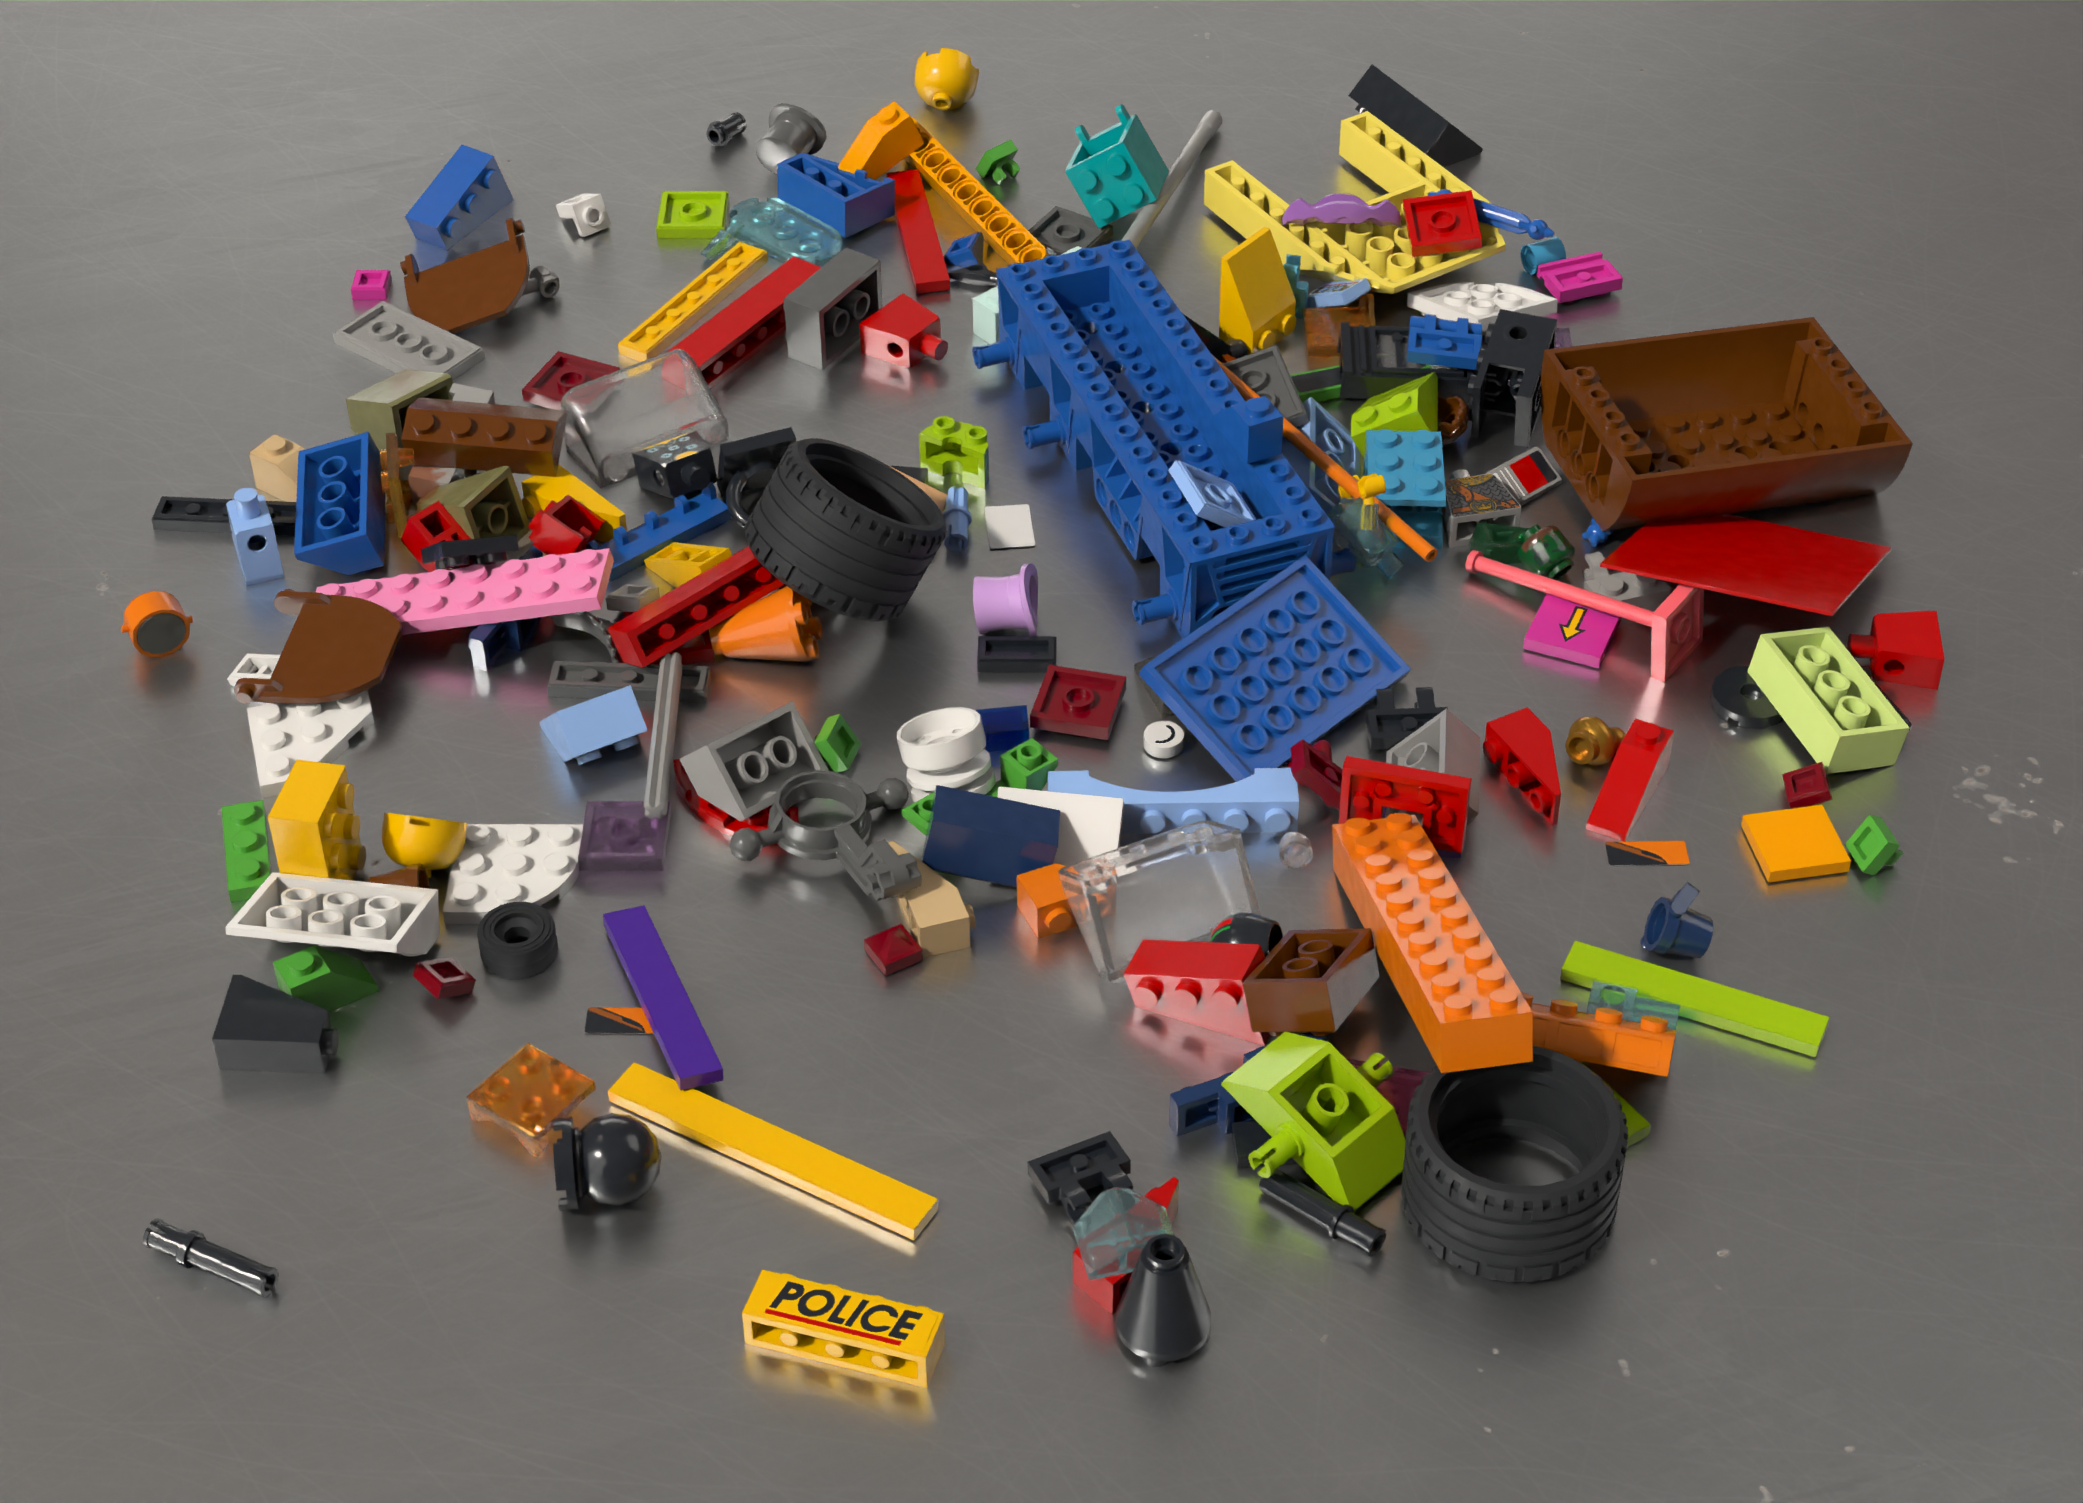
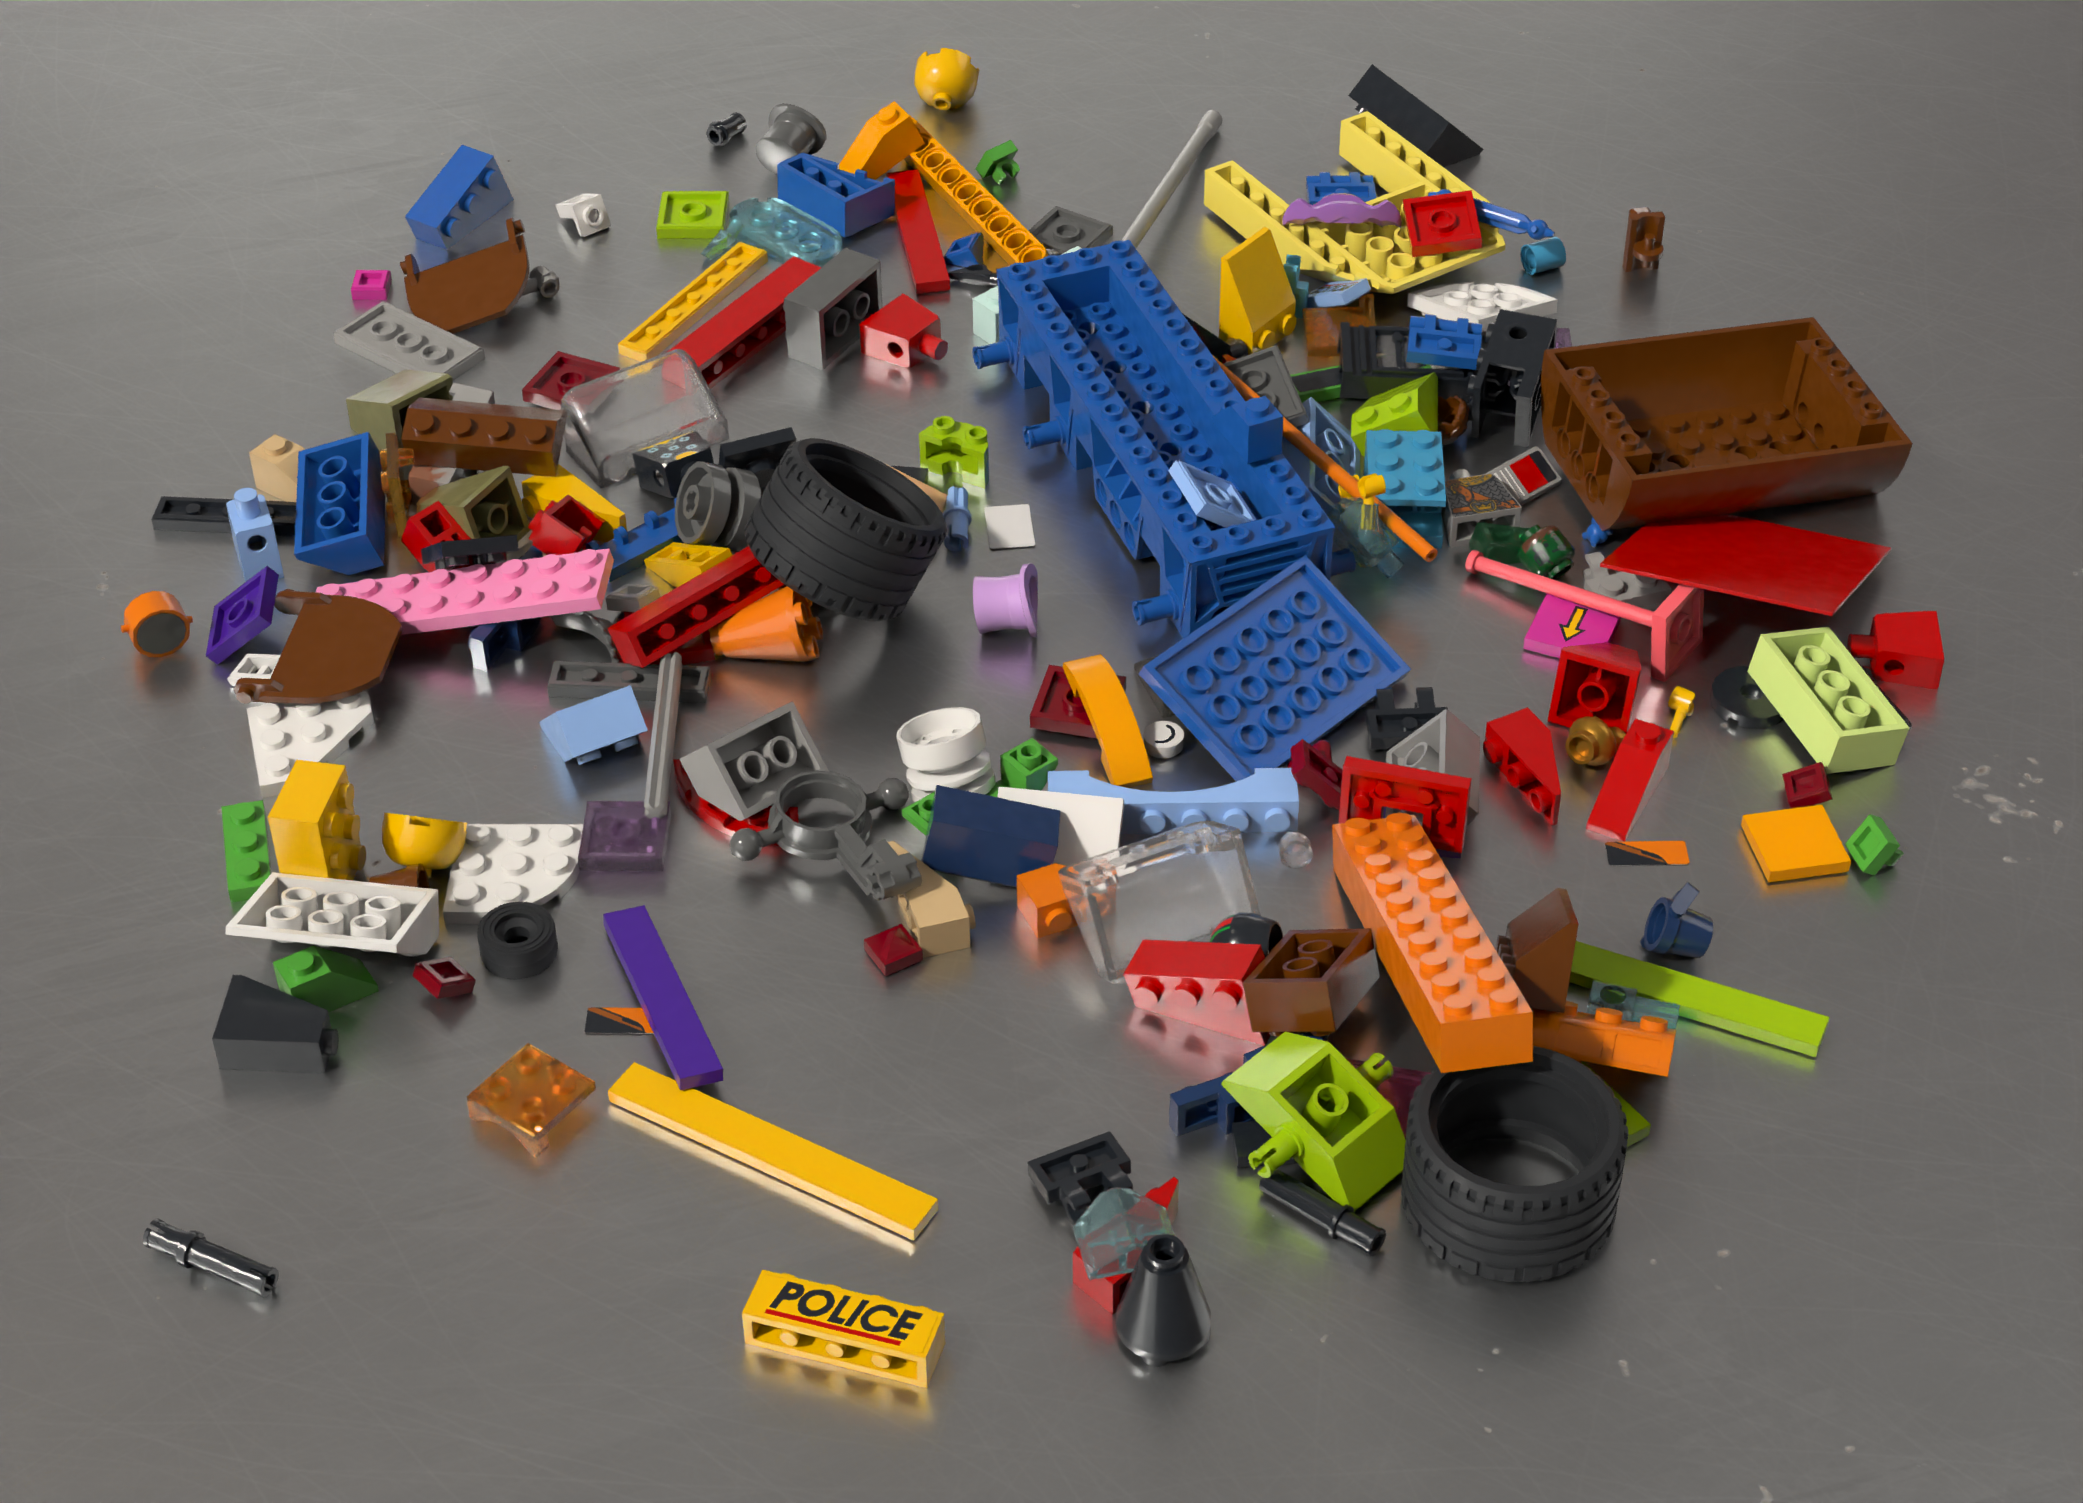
black tile [553,1113,662,1211] -> none
bright green tile [814,714,862,773] -> none
clear blue piece [976,705,1029,752] -> none
black tile [977,636,1057,673] -> none
teal container [1065,104,1169,229] -> none
dark pink plate [1537,251,1623,303] -> none
none -> dark purple tile [206,566,279,665]
none -> dark grey wheel [675,461,761,552]
none -> light orange slope [1063,654,1153,788]
none -> blue plate [1306,172,1376,205]
none -> reddish brown slope [1495,888,1579,1013]
none -> red slope [1547,642,1641,734]
none -> reddish brown hips [1622,207,1665,272]
none -> yellow hand [1668,686,1695,738]

